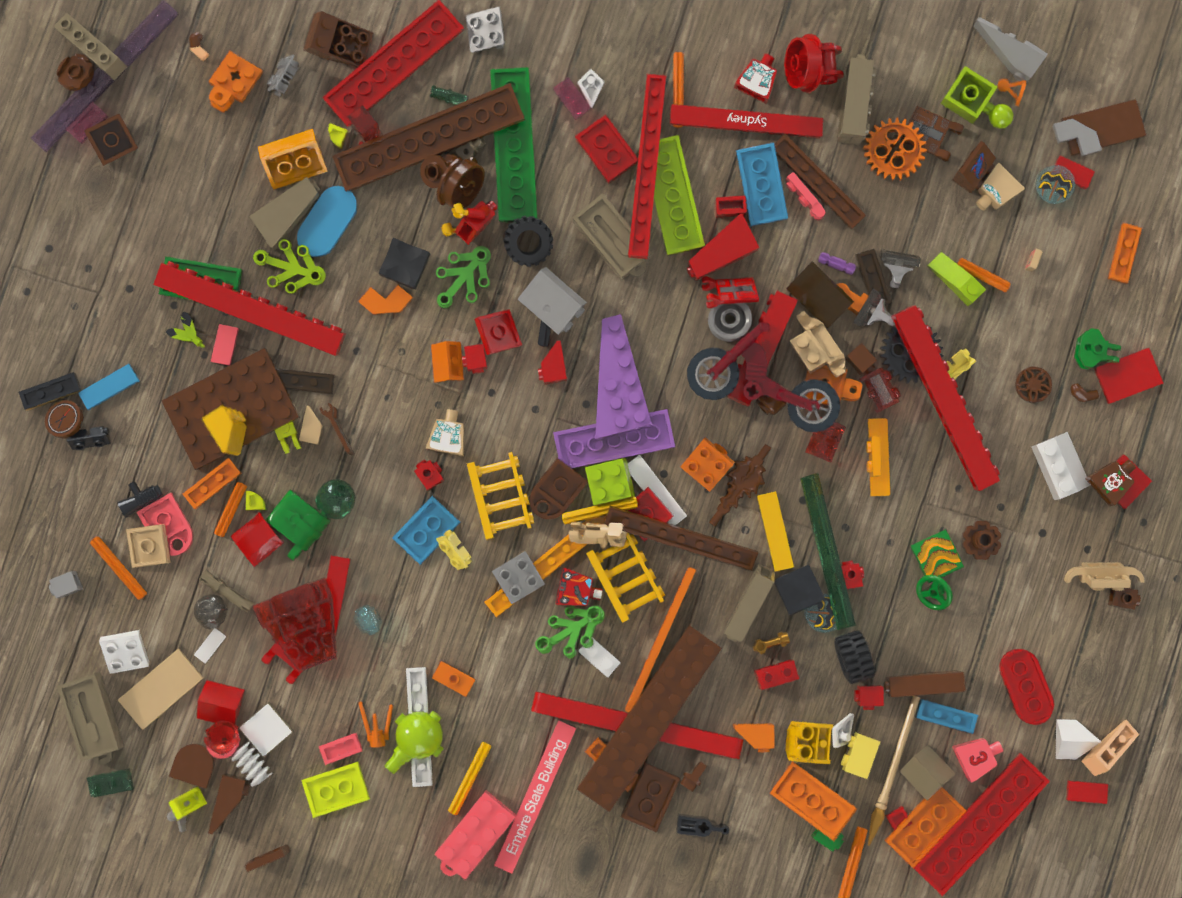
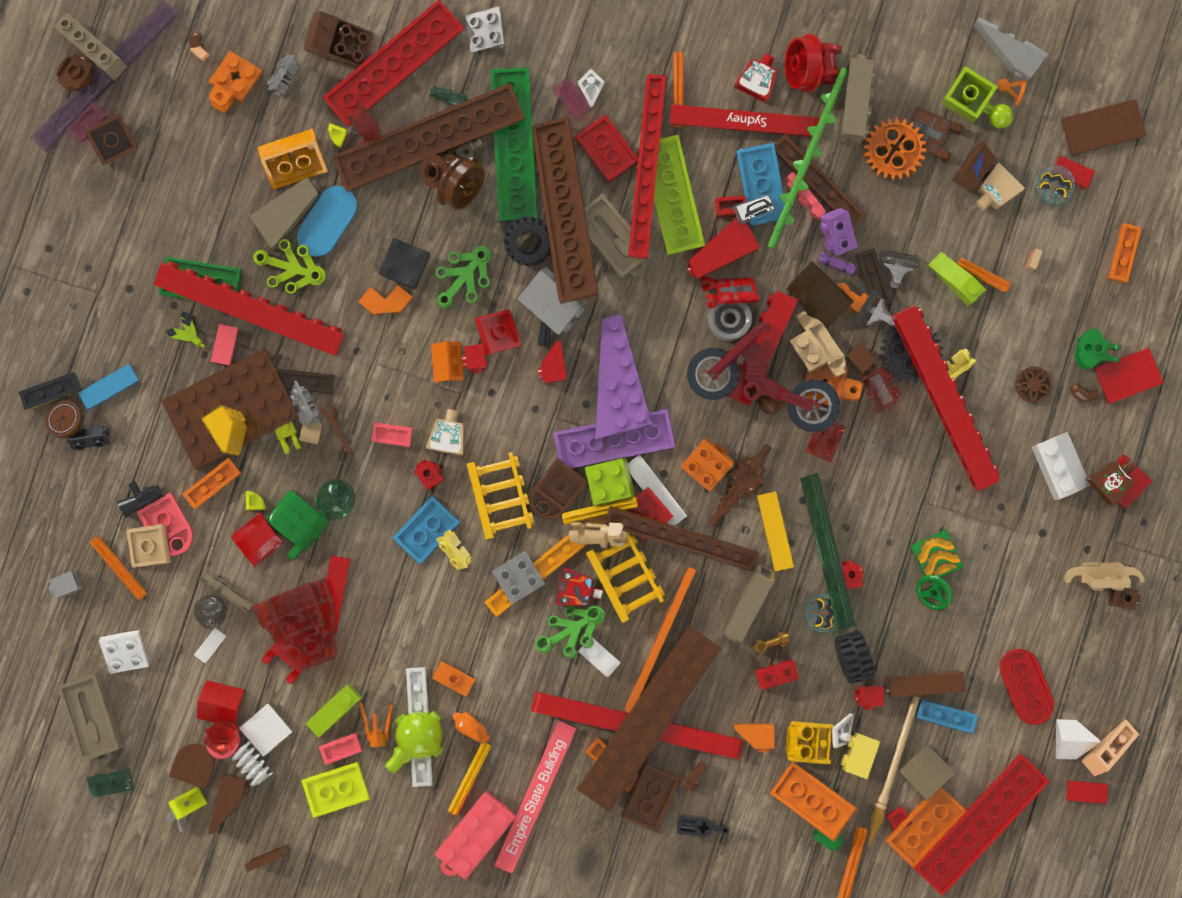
tan tile [118,649,204,730] -> none
orange axle [214,482,247,537] -> none
clear light blue head [353,605,382,635] -> none
red torso [441,200,497,245] -> none
black tile [774,565,825,616] -> none
light orange bracket [866,418,890,496] -> none
coral torso [952,738,1003,783] -> none
reddish brown plant [962,521,1002,560] -> none
light grey tile [1052,119,1102,156] -> none
none -> light grey hinge [290,381,320,429]
none -> lime slope [306,683,362,738]
none -> coral plate [371,422,413,447]
none -> orange animal [452,711,490,744]
none -> reddish brown plate [532,116,599,304]
none -> tile [733,193,776,225]
none -> bright green plant [767,68,849,249]
none -> medium lavender brick [820,208,858,256]

